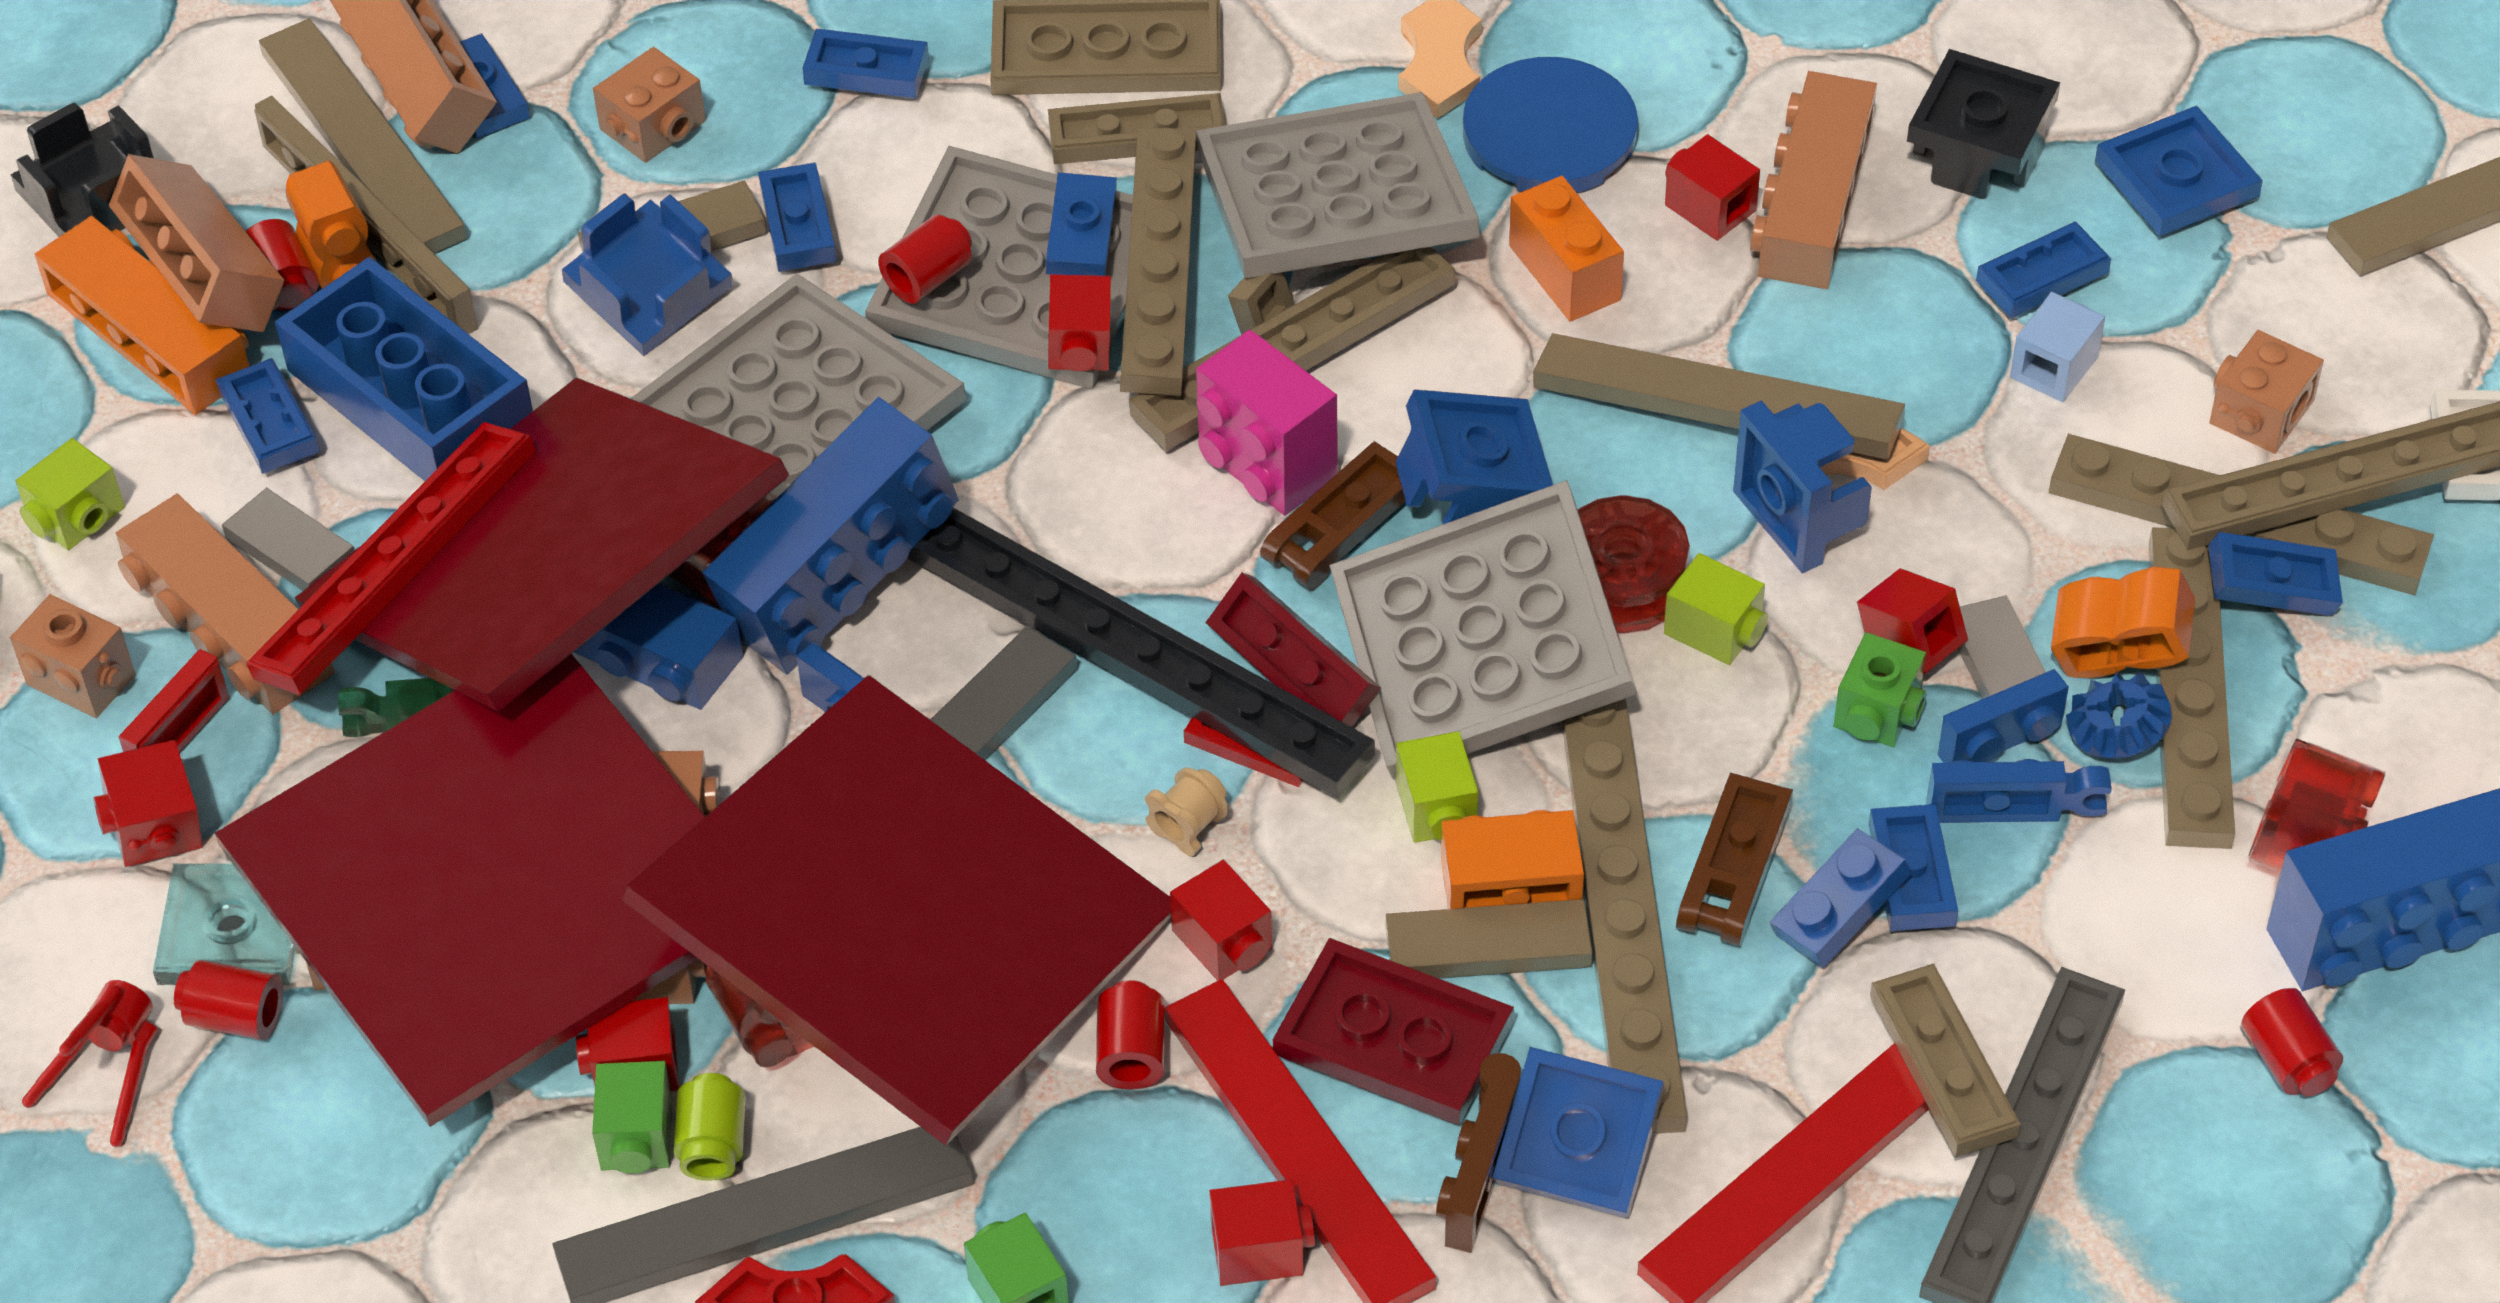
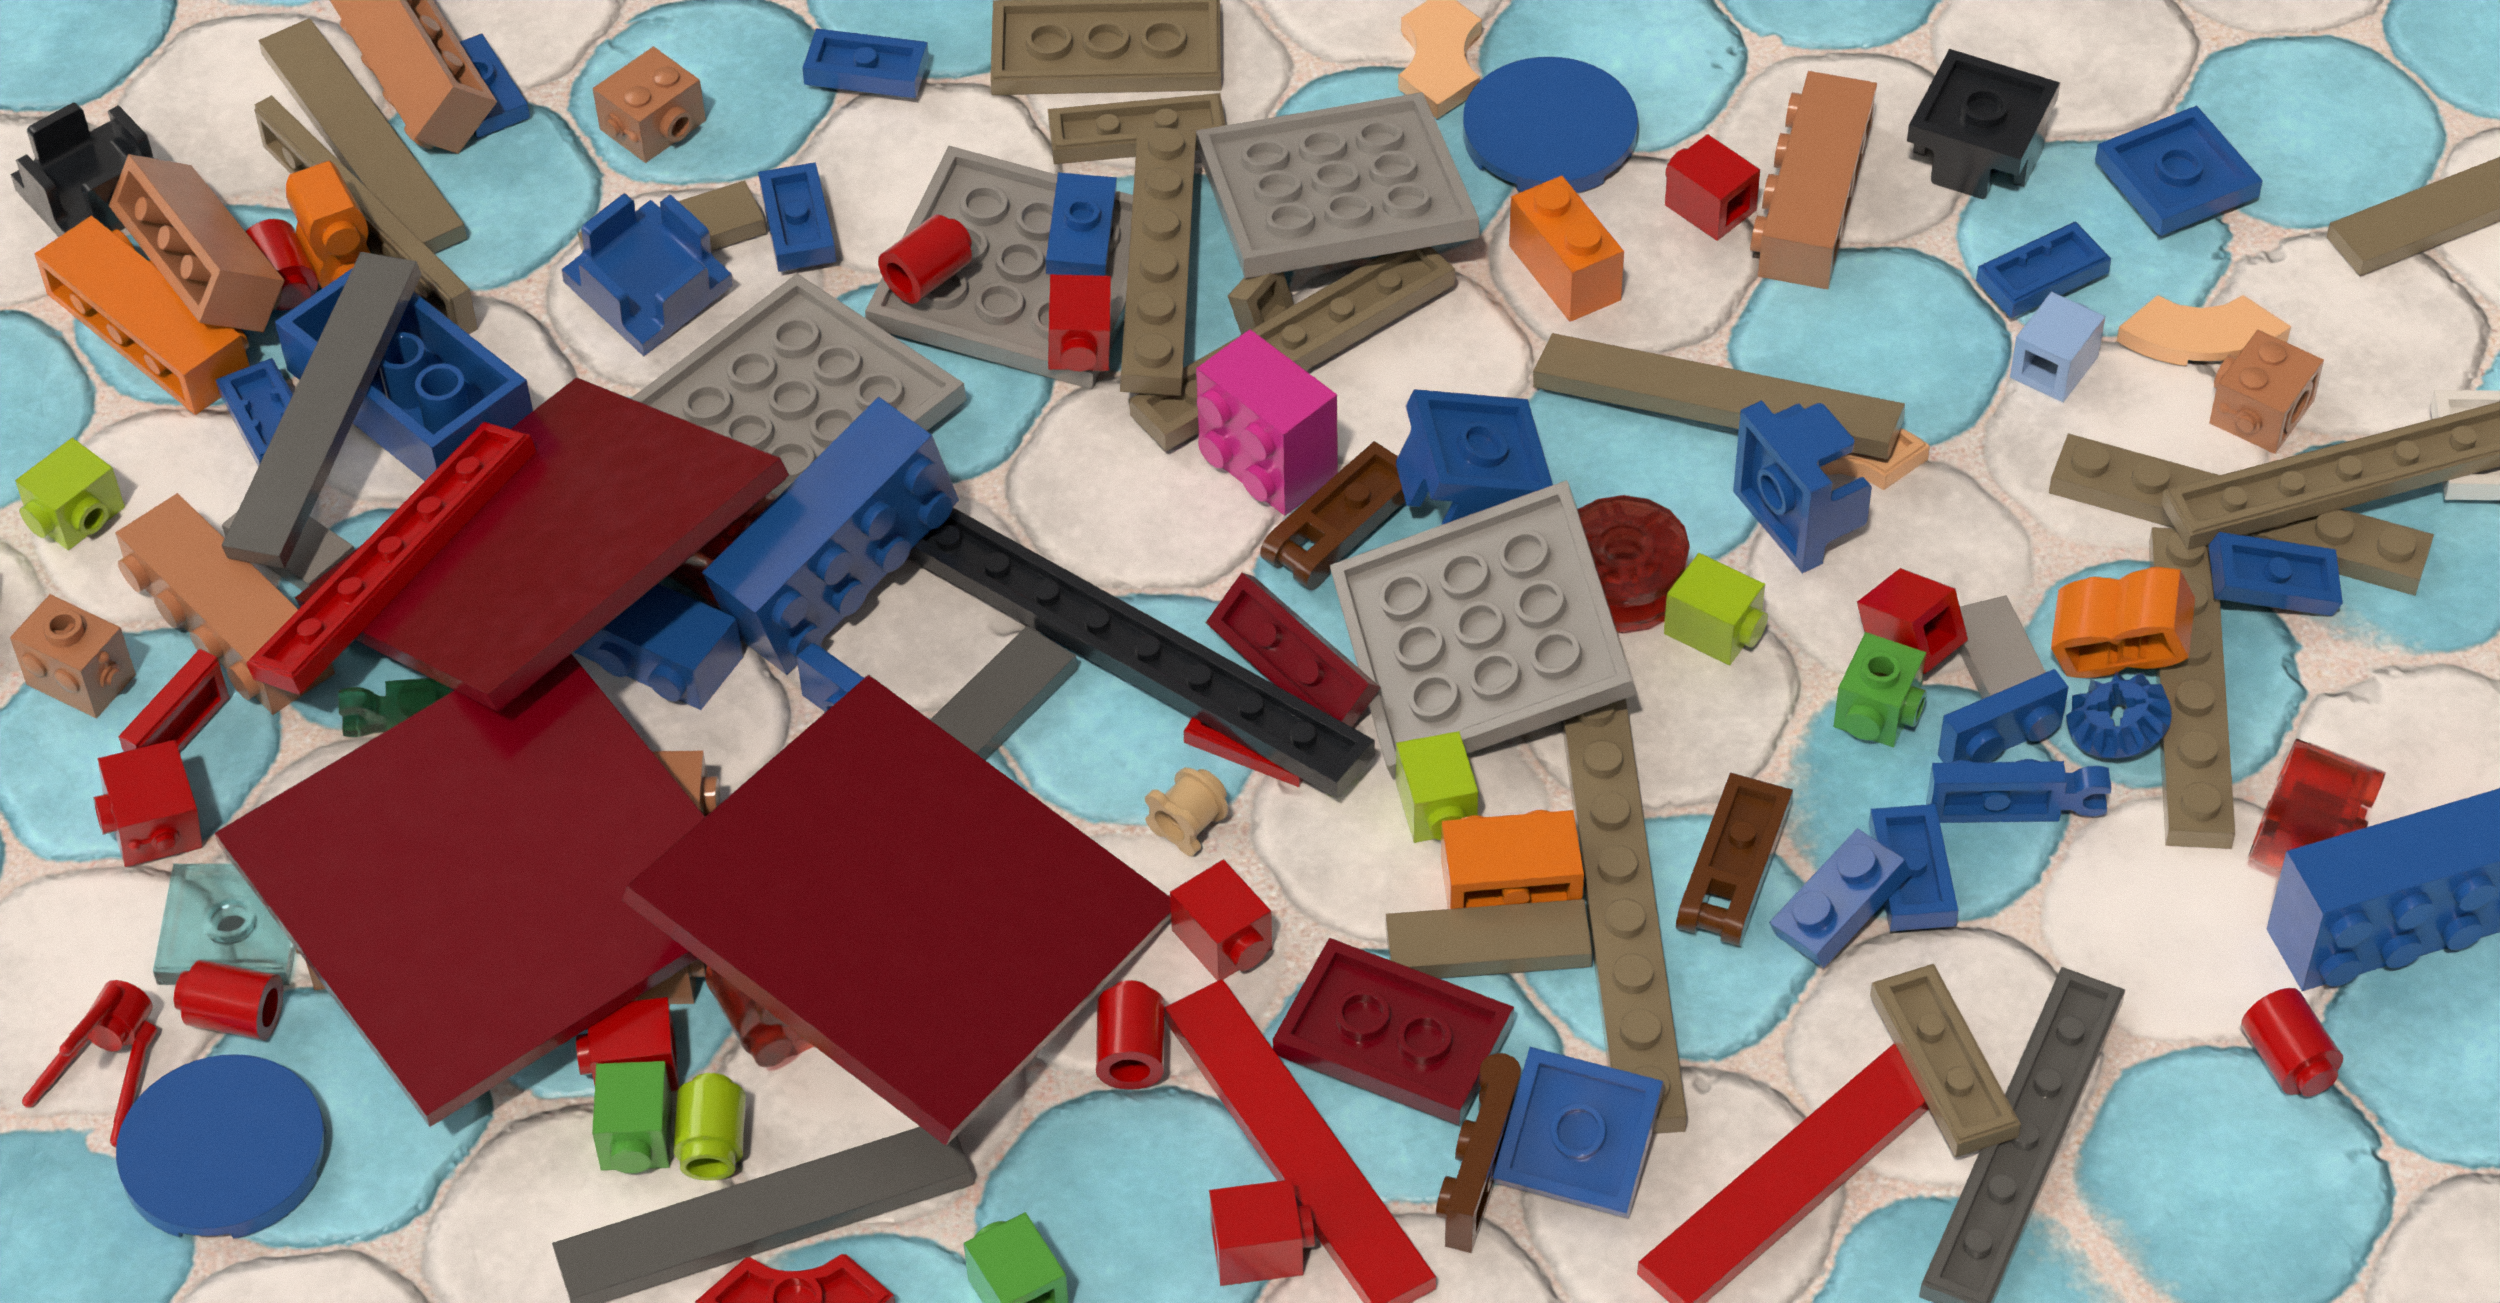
none -> blue tile [116,1054,326,1239]
none -> dark grey tile [221,252,422,569]
none -> light nougat tile [2116,295,2291,366]

